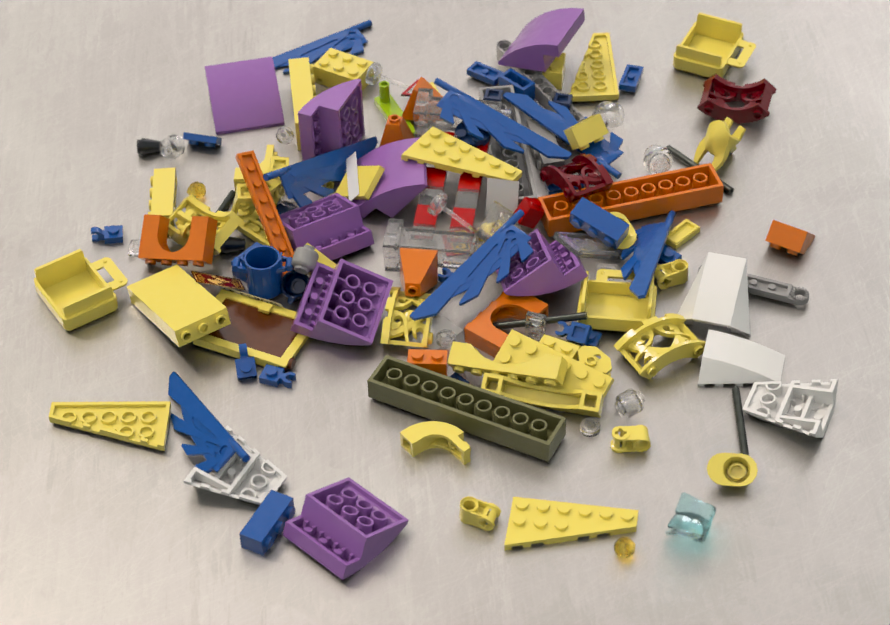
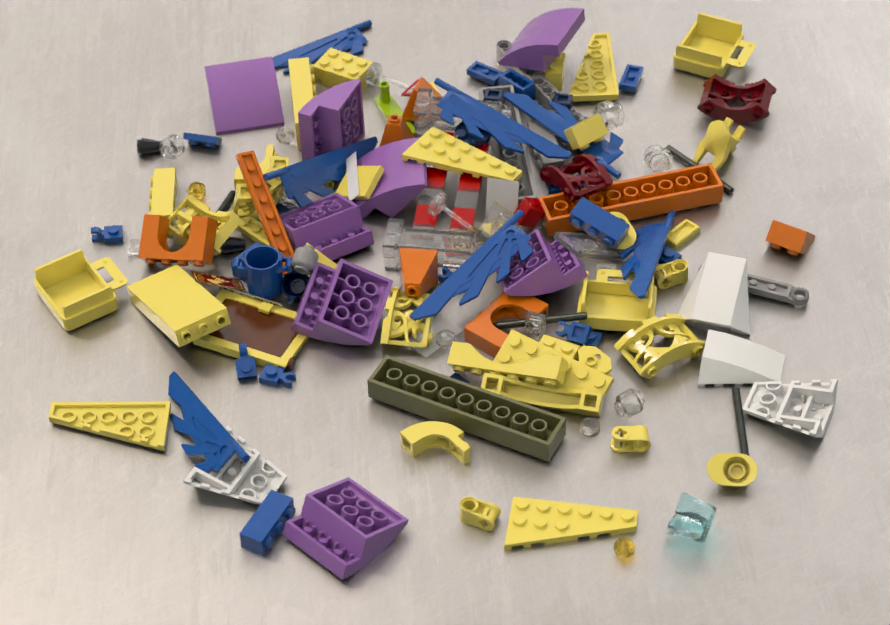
orange slope [407,349,449,376] -> none

